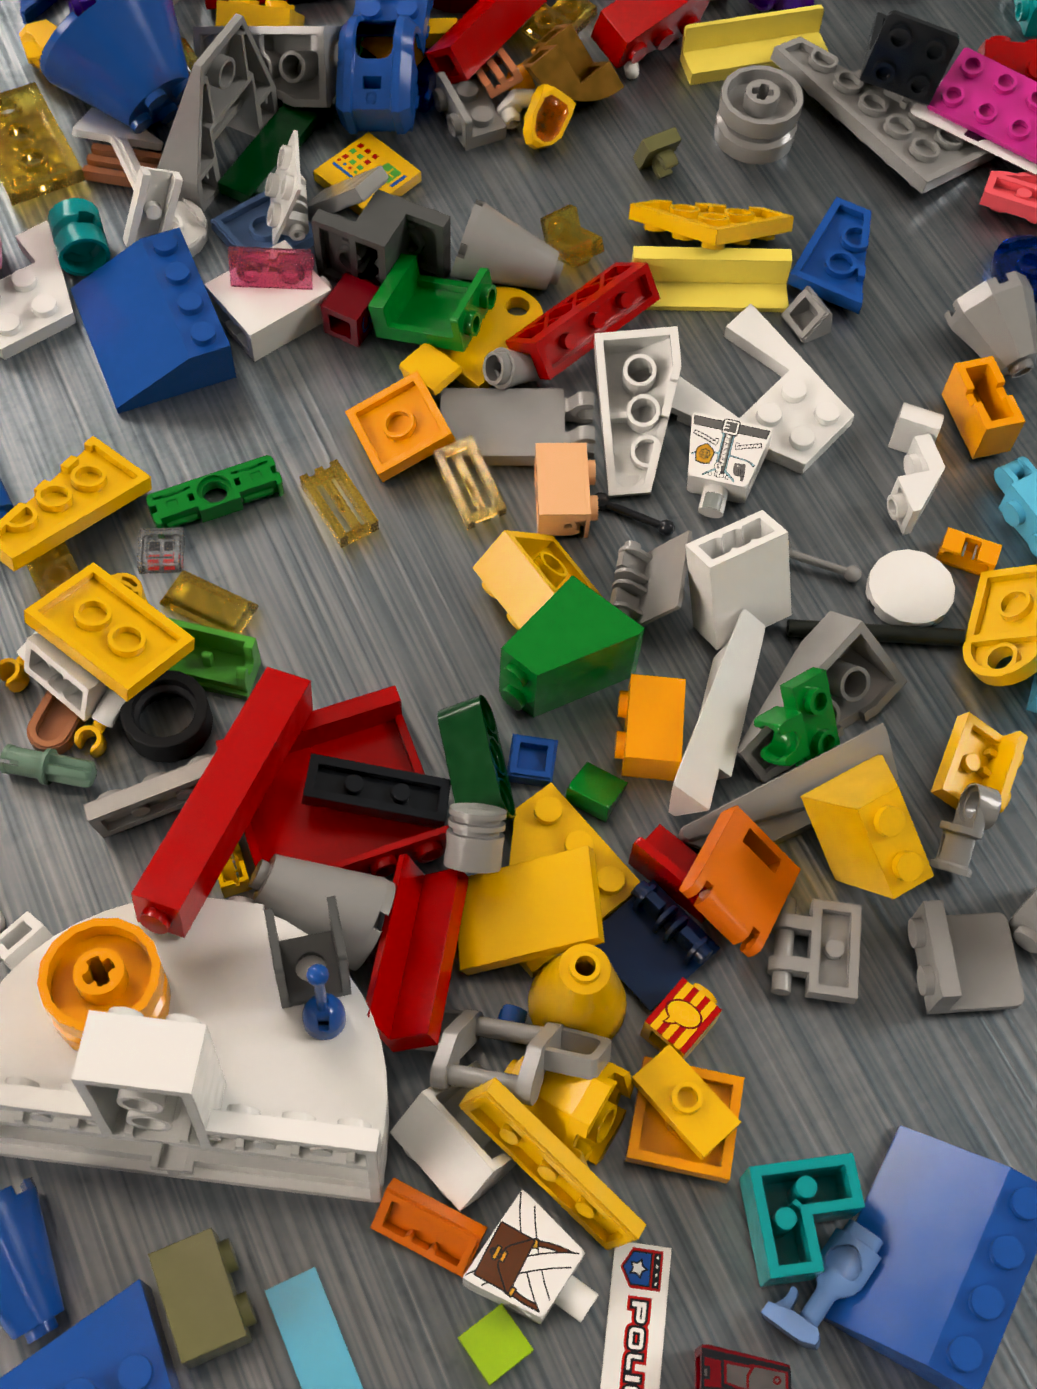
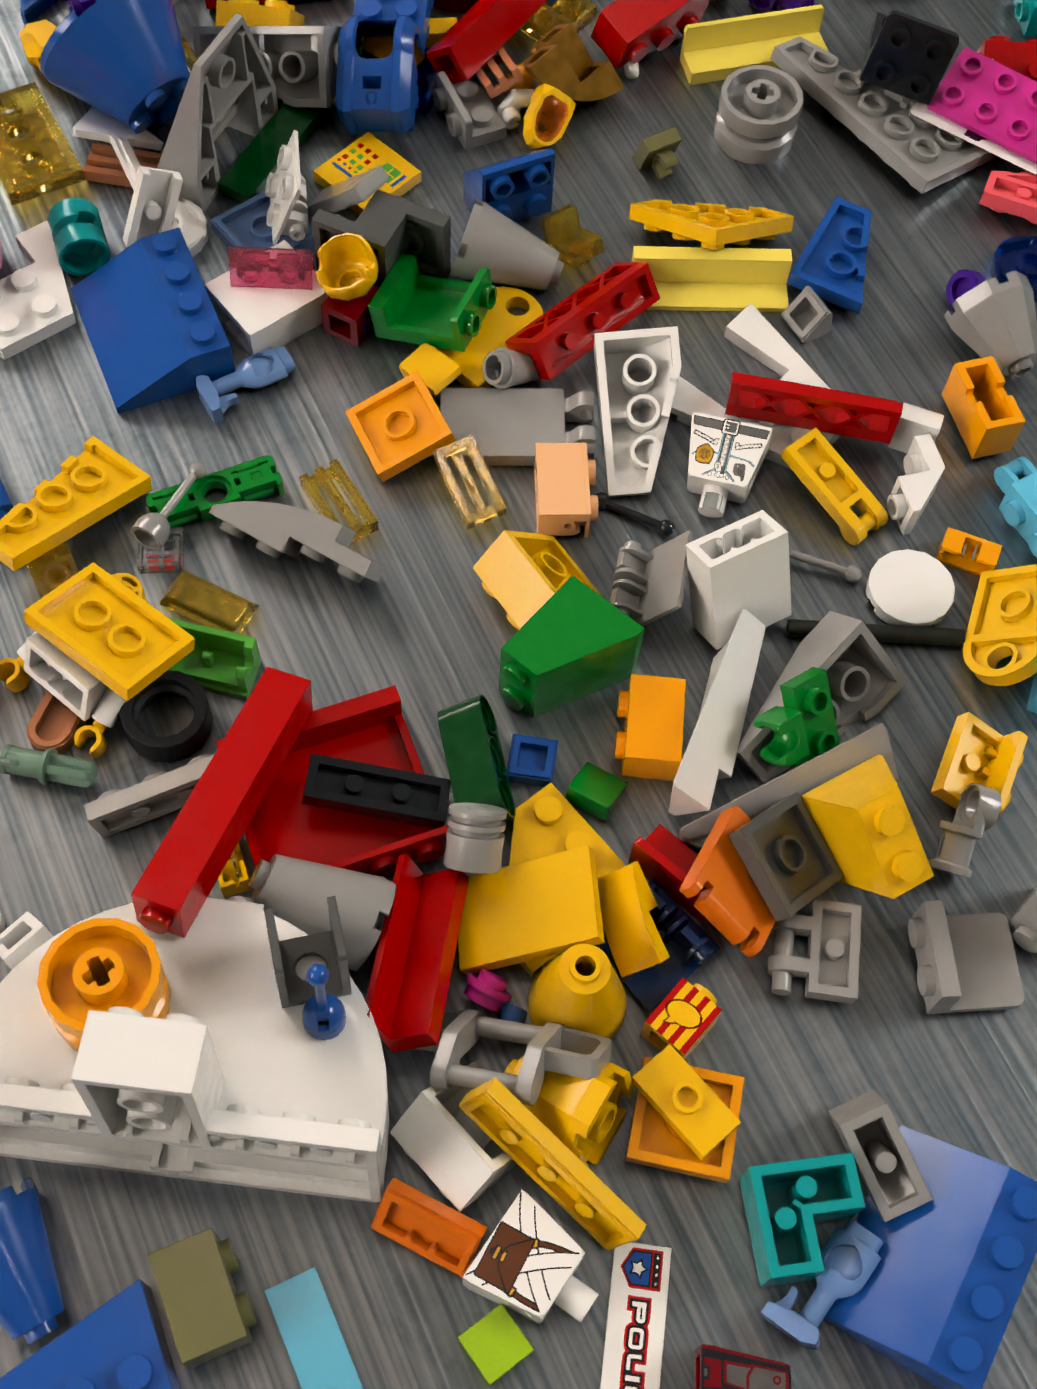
none -> light grey hinge [130,462,206,551]
none -> medium blue piece [196,345,296,424]
none -> light grey slope [209,501,385,584]
none -> yellow hair [315,232,378,301]
none -> blue slope [463,148,555,222]
none -> dark pink plate [463,968,512,1012]
none -> yellow slope [597,861,670,978]
none -> red fence [725,372,903,444]
none -> dark grey plate [728,792,844,922]
none -> yellow plate [780,427,889,546]
none -> light grey slope [828,1089,933,1222]
none -> dark purple tile [946,269,985,307]

